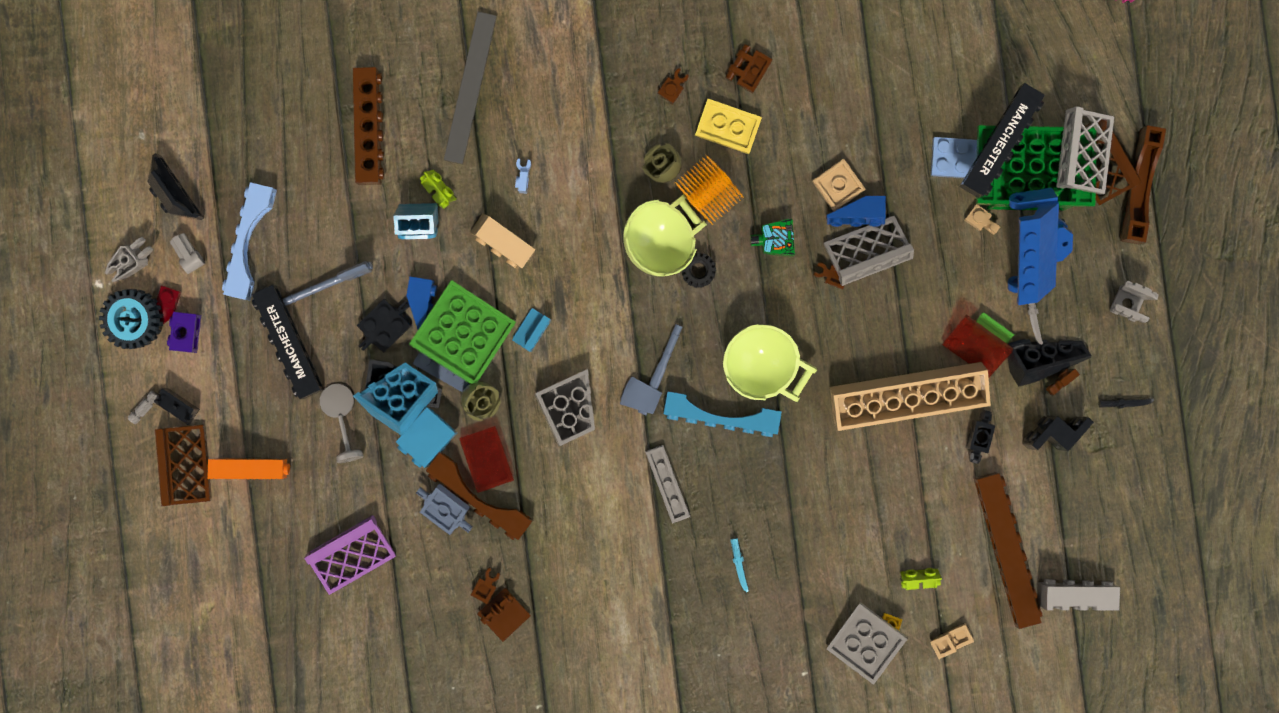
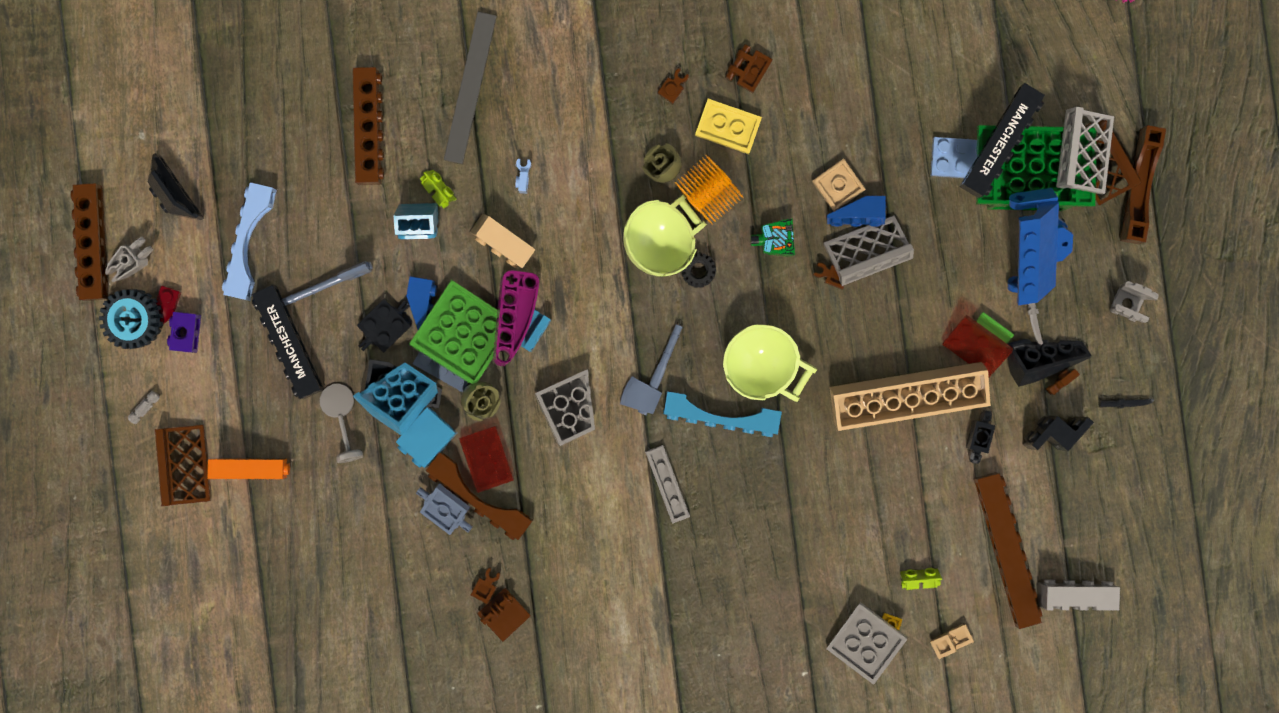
black hinge [154,388,200,425] -> none
light grey piece [169,233,205,274] -> none
medium lavender fence [304,515,396,595] -> none
medium azure piece [730,538,749,592] -> none
tan plate [965,204,1000,235] -> none
none -> reddish brown brick [71,183,109,301]
none -> magenta beam [493,270,539,366]

